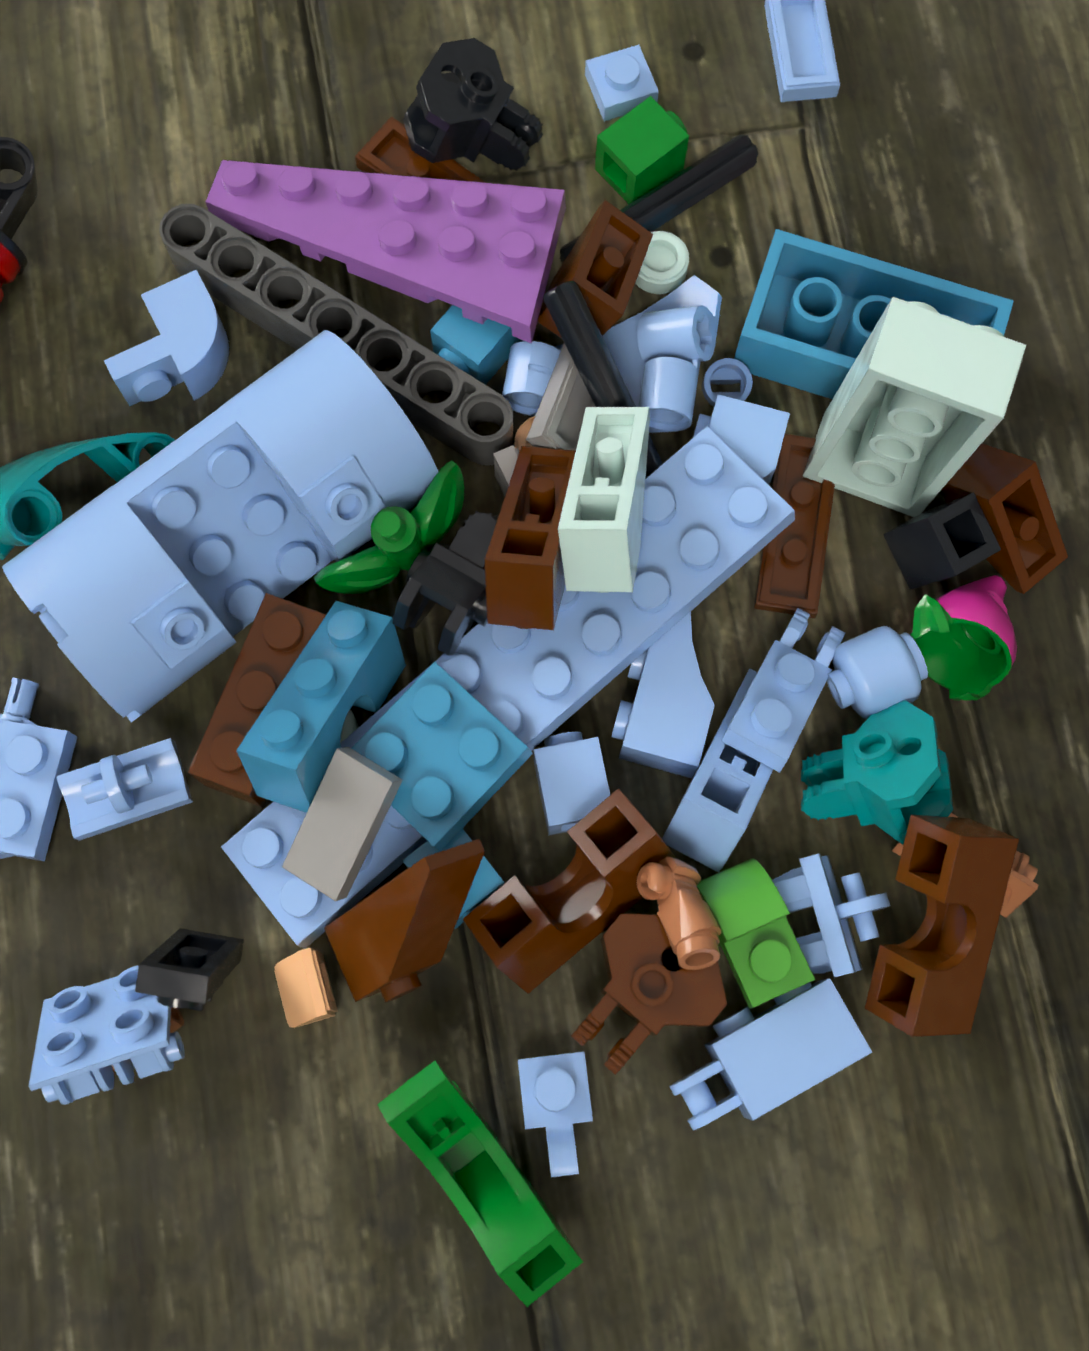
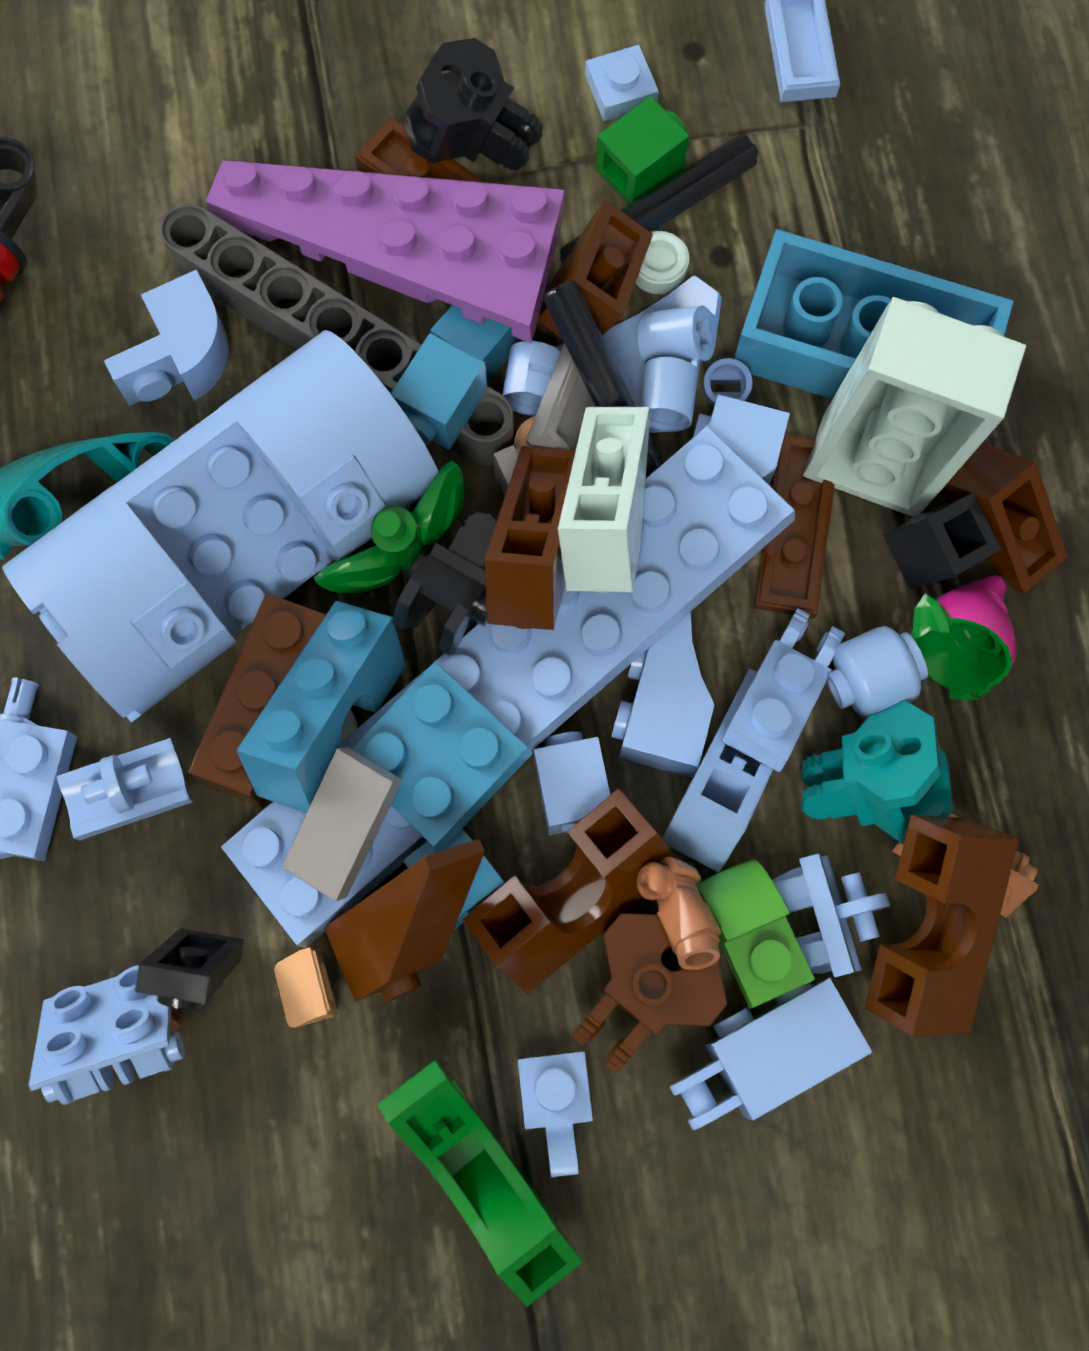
none -> dark azure brick [391,333,487,450]

